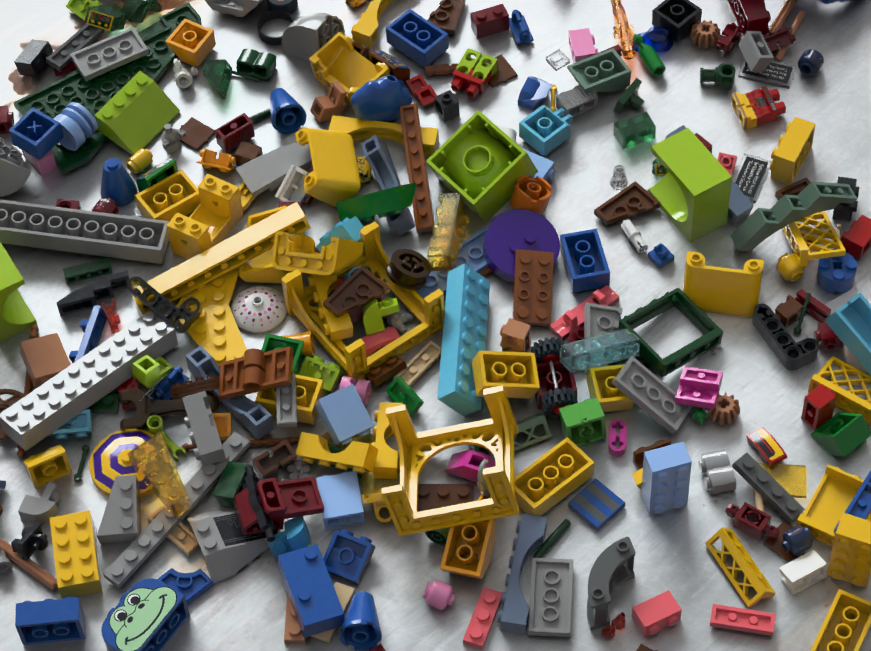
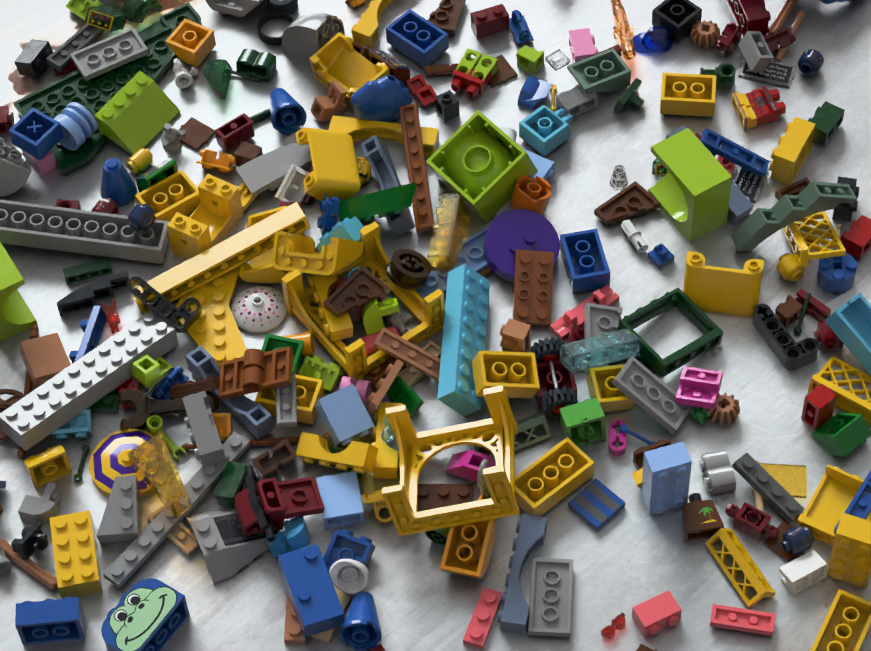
blue tile [157,568,214,606] -> none
light grey plant [287,460,310,480] -> none
bright pink head [423,580,455,610] -> none
dark green piece [532,519,571,558] -> none
dark grey fence [587,537,636,631] -> none
clear green brick [613,111,656,150] -> none
green wheel [633,33,666,77] -> none
slope [746,427,787,467] -> none
none -> dark blue head [128,203,156,232]
none -> blue hinge [317,194,340,235]
none -> white hat [329,559,369,594]
none -> nougat wing [366,359,404,416]
none -> nougat plate [373,327,441,382]
none -> clear light blue arm [381,416,395,443]
none -> lime brick [516,45,544,74]
none -> blue hinge [620,424,655,445]
none -> yellow brick [660,72,716,117]
none -> reddish brown torso [683,493,724,542]
none -> blue hinge [700,128,770,178]
none -> dark green brick [808,101,845,145]

